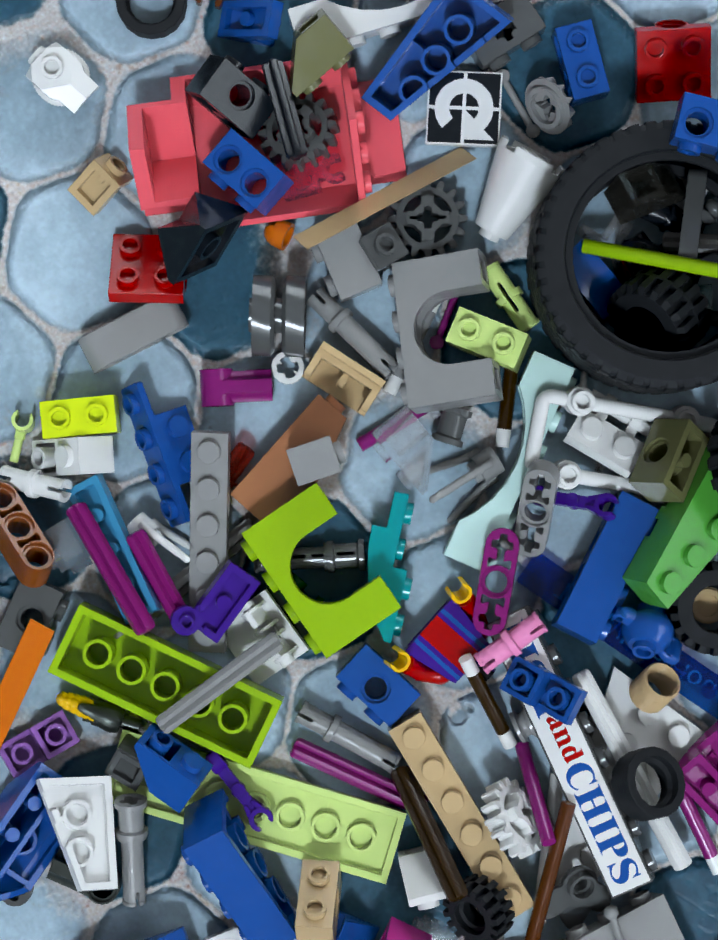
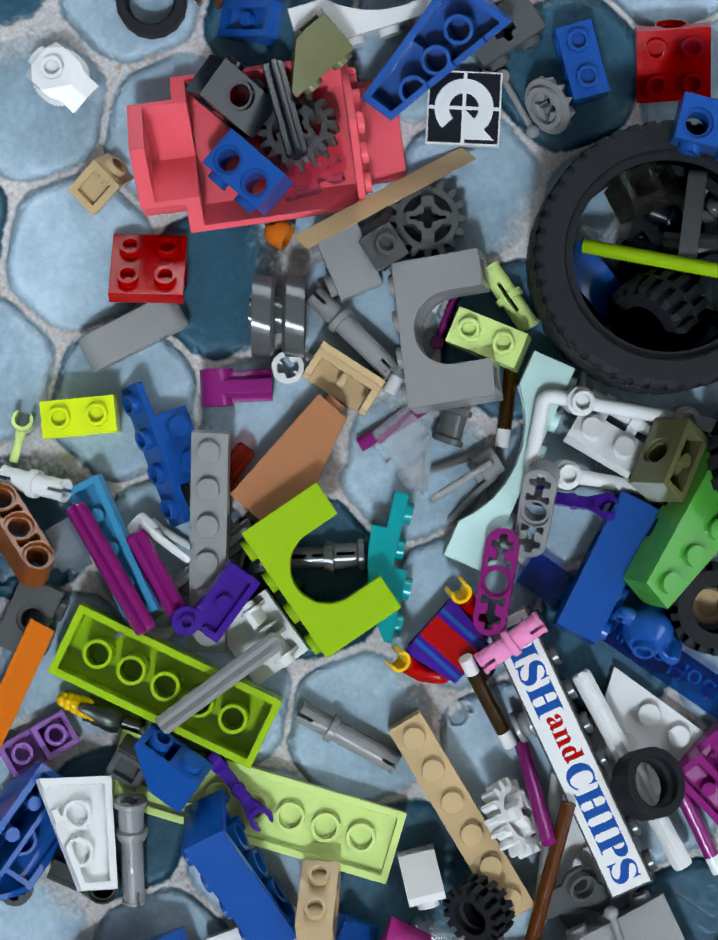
white slope [31,436,115,476] -> none
black slope [157,192,247,285] -> none
light grey brick [286,435,346,486] -> none
magenta axle [290,738,428,810] -> none
blue brick [336,642,421,728] -> none
dark brown axle [391,765,468,902] -> none
white cone [475,135,566,243] -> none
blue slope [499,656,588,725] -> none
tan piece [629,662,680,714] -> none

